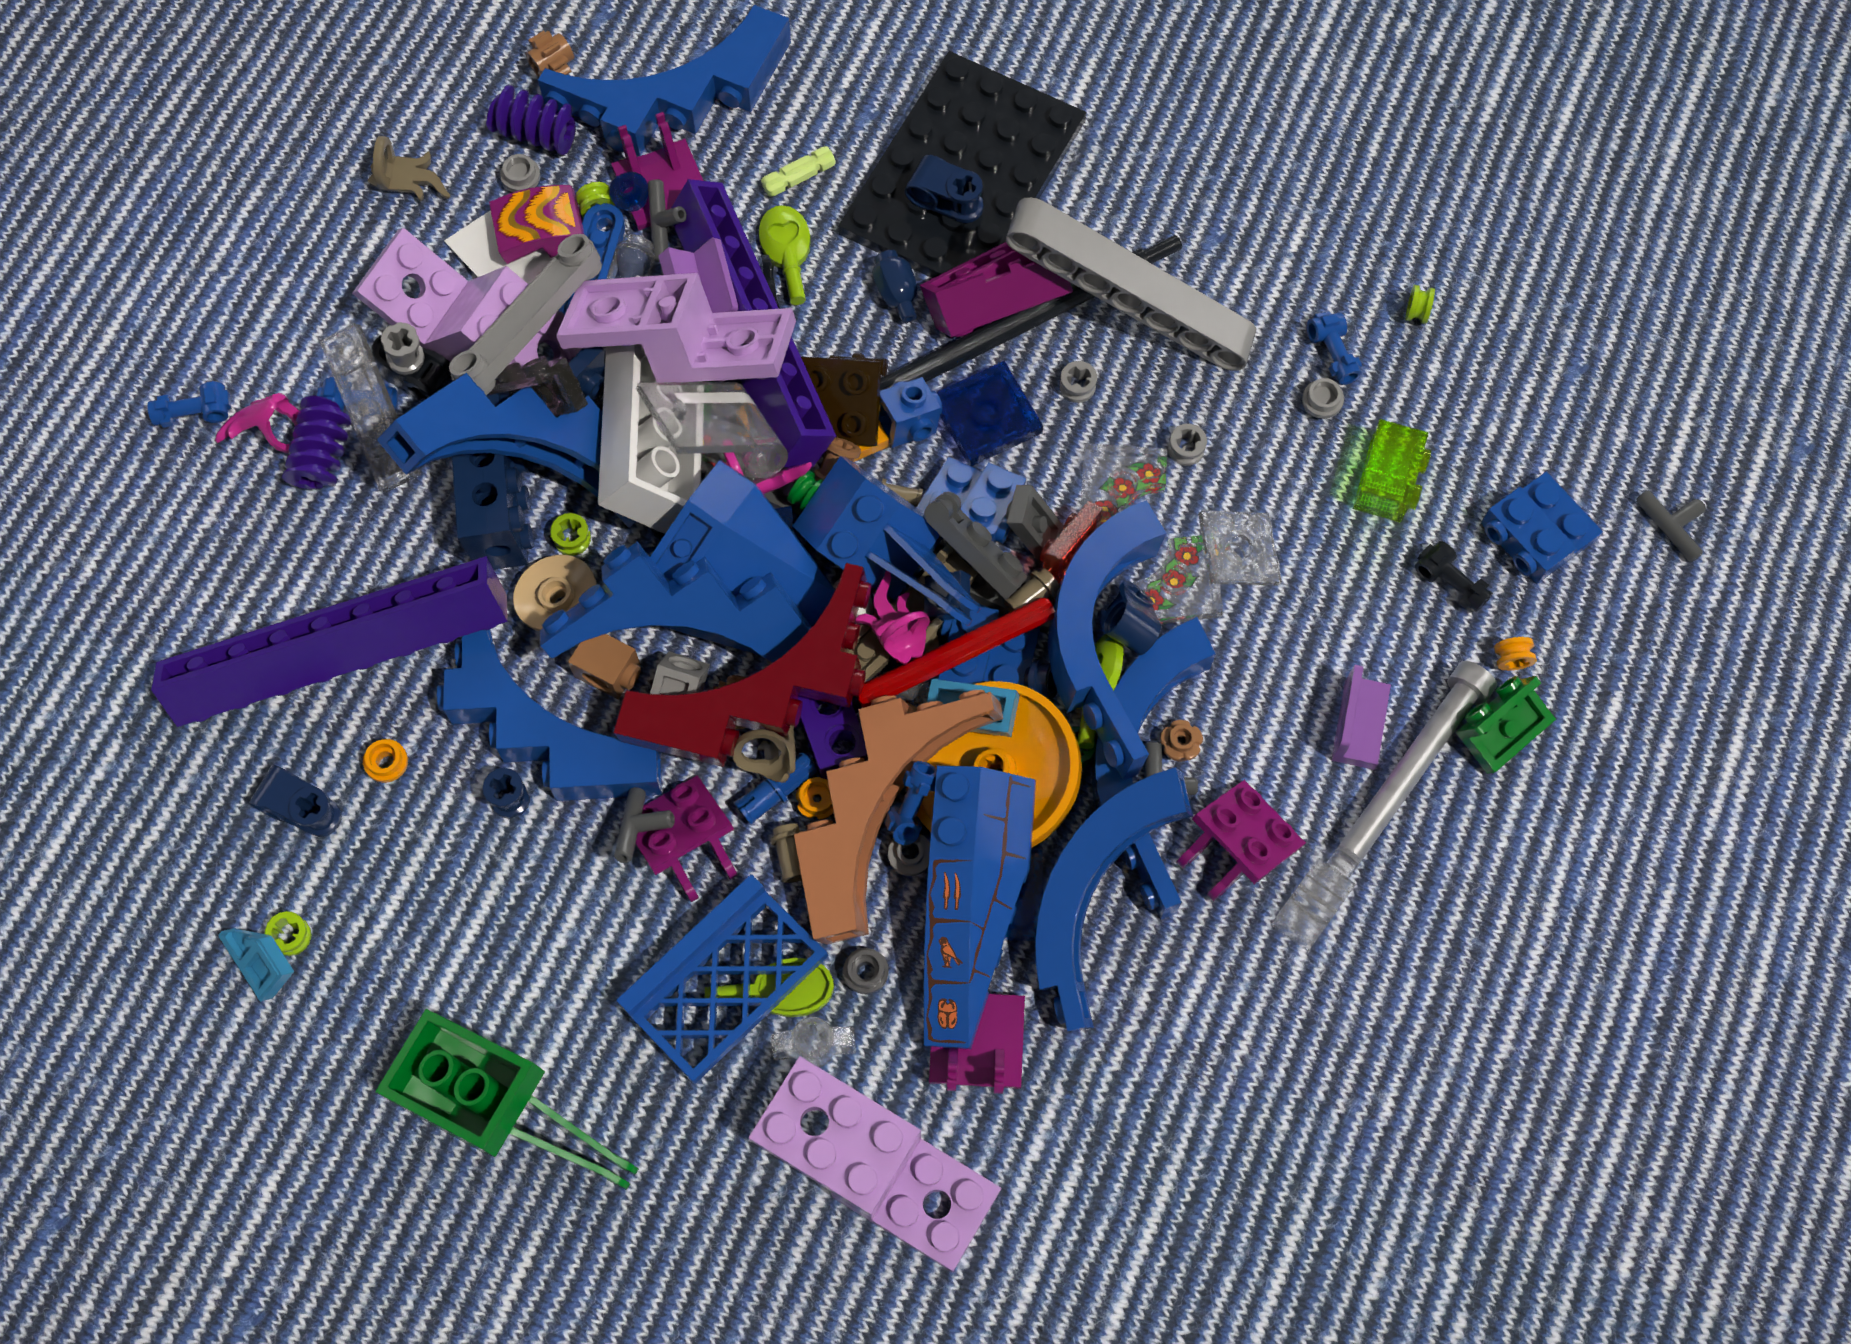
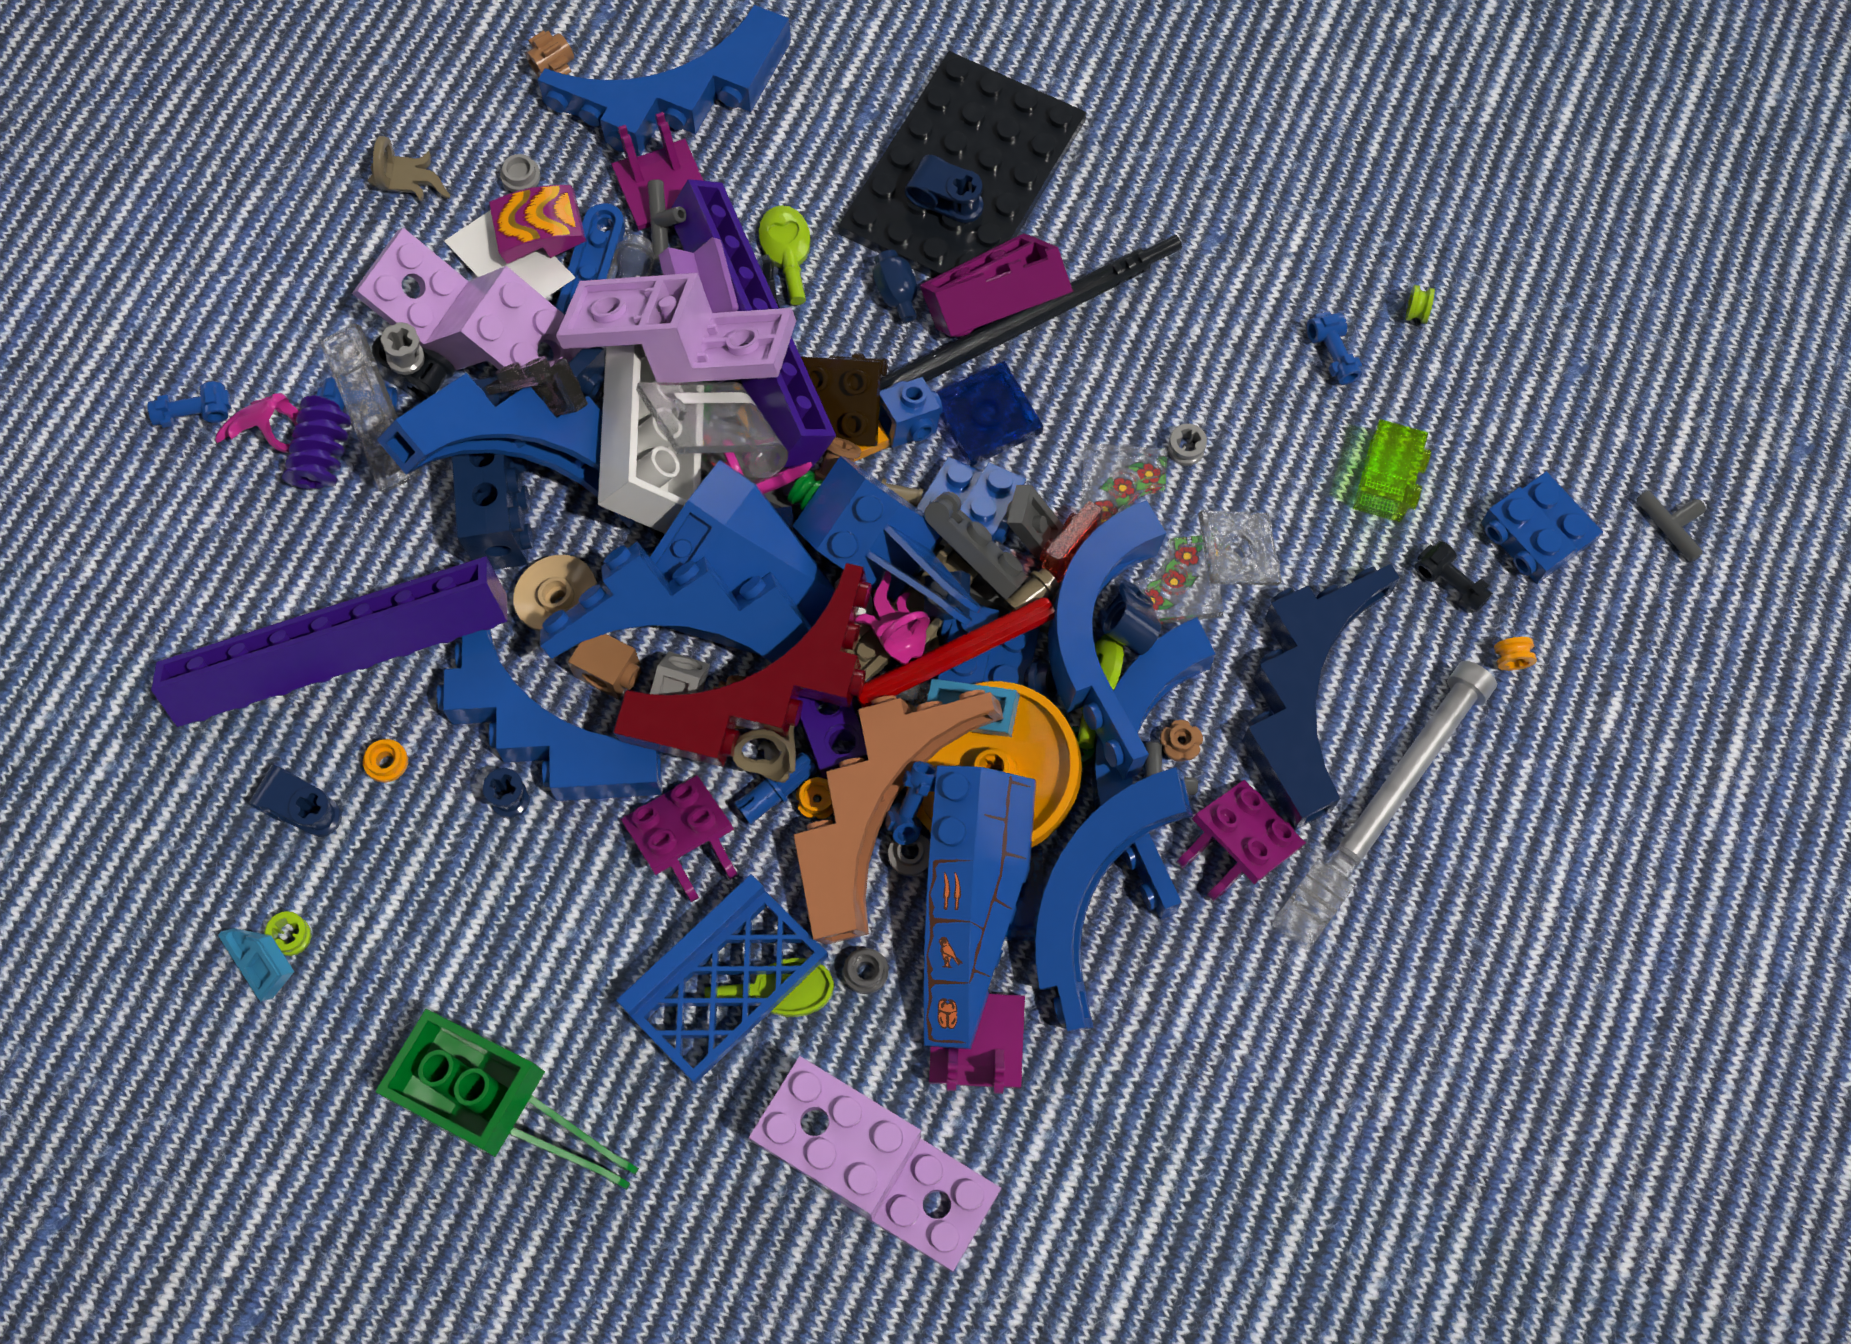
light grey piece [449,234,602,395] -> none
dark purple piece [486,85,576,155] -> none
lime bush [551,513,591,556] -> none
lime bush [575,182,615,217] -> none
clear blue plate [609,172,648,212] -> none
dark grey piece [614,787,675,863] -> none
yellowish green axle [761,146,836,197] -> none
dark tan pin [770,824,803,883] -> none
clear piece [771,1017,856,1067] -> none
light grey beam [1006,197,1256,371] -> none
light grey bush [1060,361,1097,403] -> none
light grey plate [1302,378,1344,419] -> none
medium lavender panel [1331,664,1391,770] -> none
green bracket [1456,676,1556,774] -> none
none -> dark blue arch [1242,564,1400,830]

